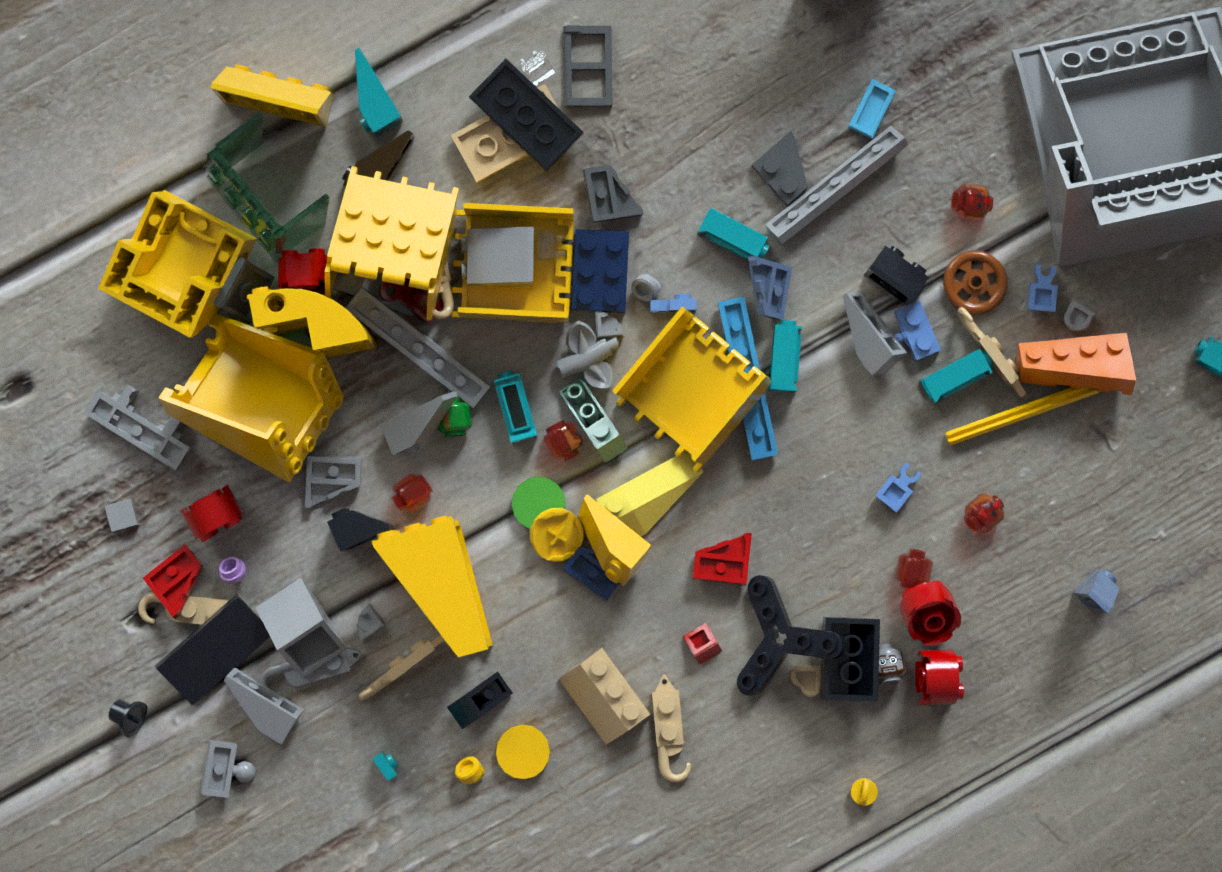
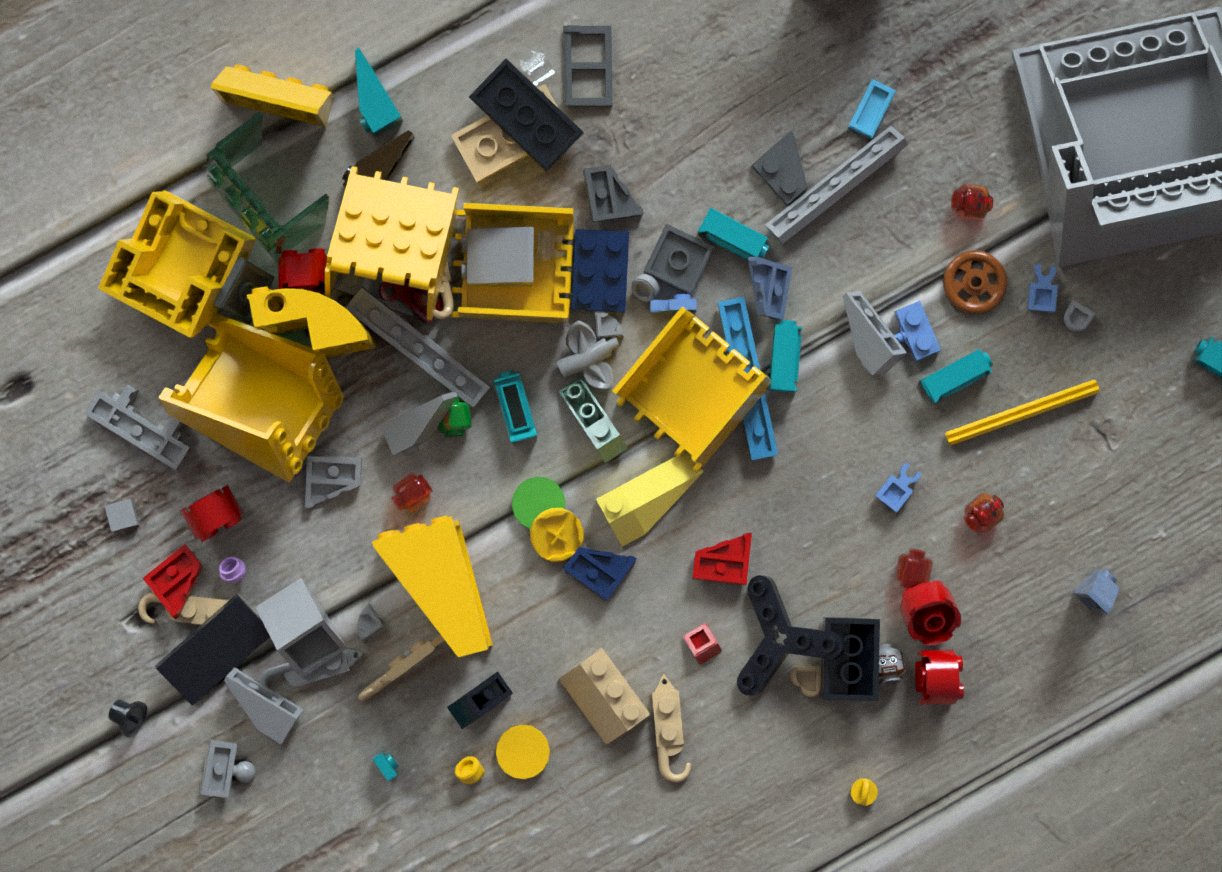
black slope [327,508,395,552] -> none
clear red head [543,420,583,462] -> none
yellow slope [577,494,651,586] -> none
black slope [864,246,929,306] -> none
tan plate [957,307,1026,398] -> none
orange wedge [1015,333,1136,395] -> none
none -> dark grey plate [643,224,715,296]

